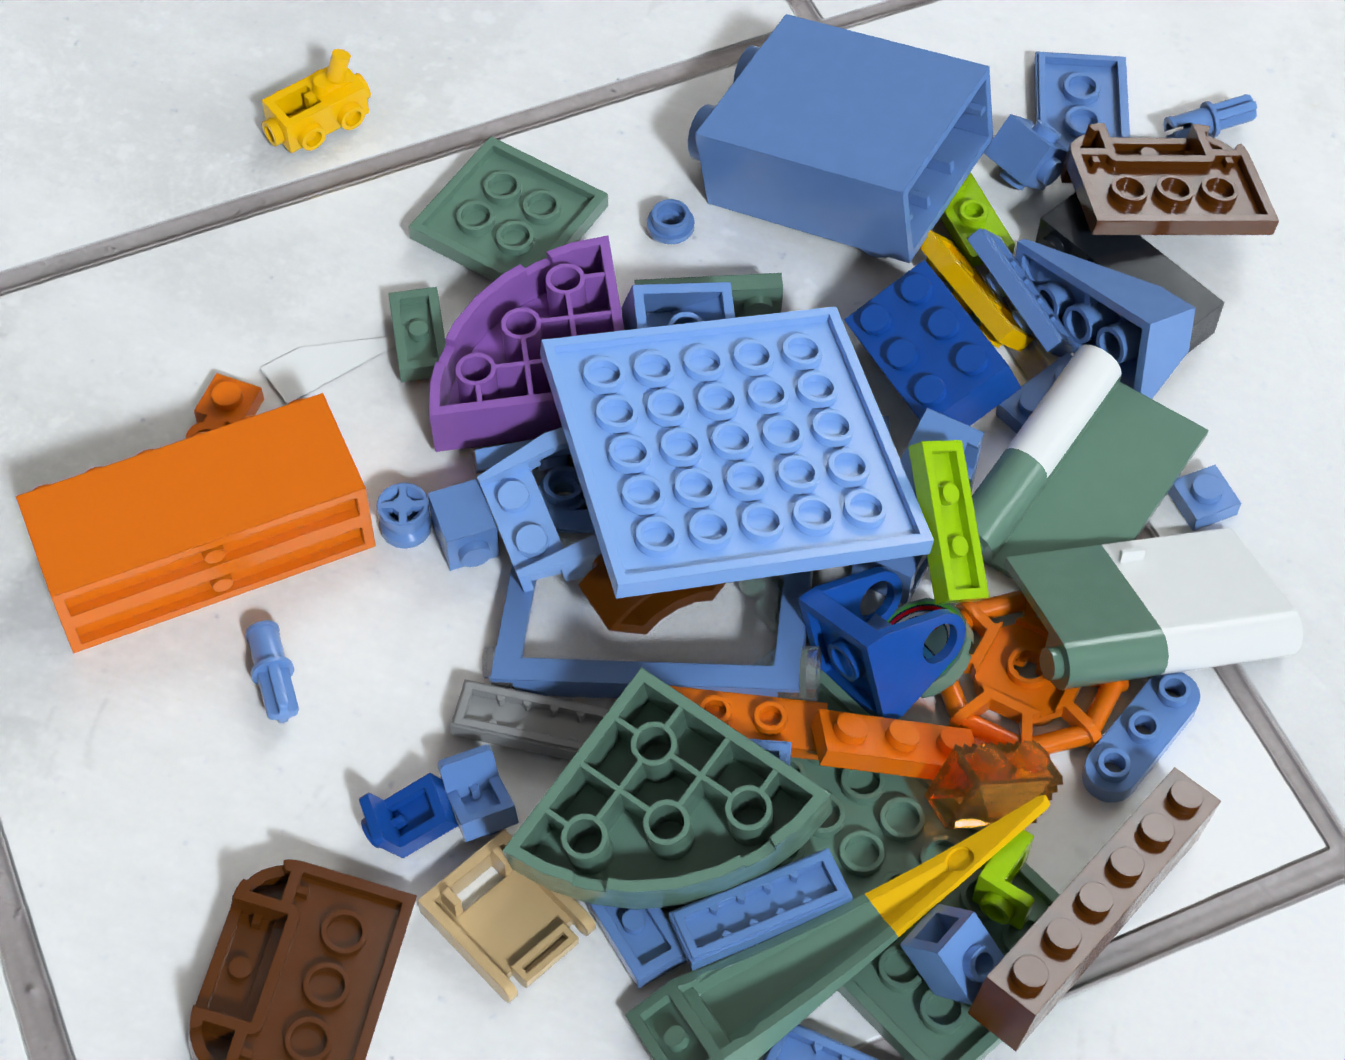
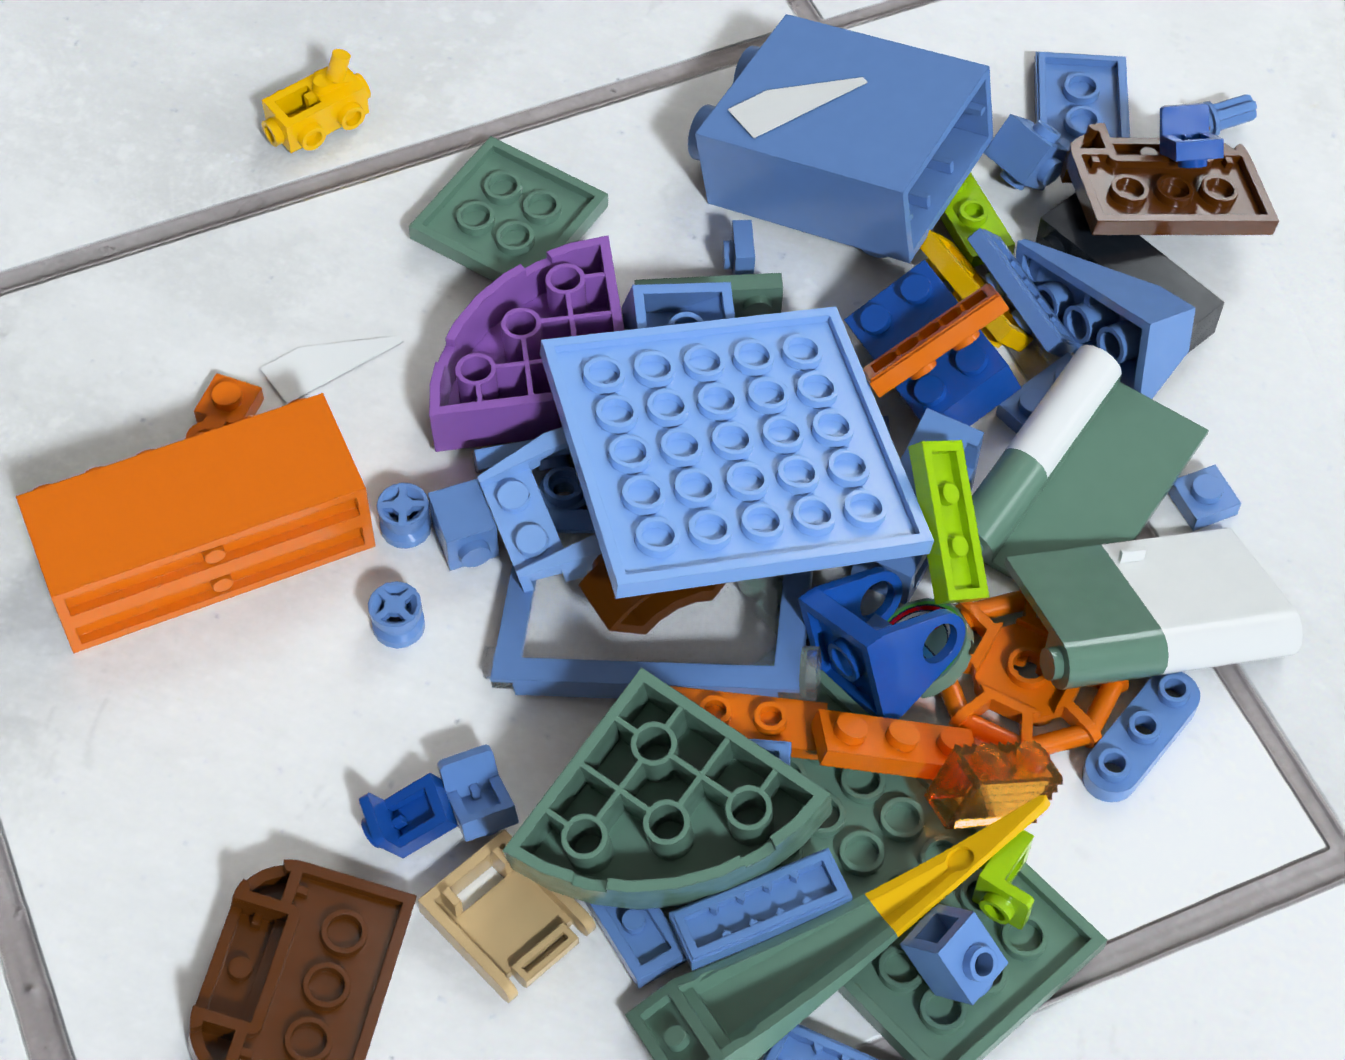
medium blue axle [245,620,299,723] -> none
sand green plate [388,287,446,382] -> none
light grey plate [450,679,609,760] -> none
medium blue plate [647,199,695,244] -> none
brick [968,767,1221,1052] -> none
none -> medium blue wheel [368,581,425,649]
none -> medium blue plate [723,220,755,275]
none -> white sticker [728,77,868,138]
none -> orange plate [863,284,1010,398]
none -> bracket [1160,103,1224,168]

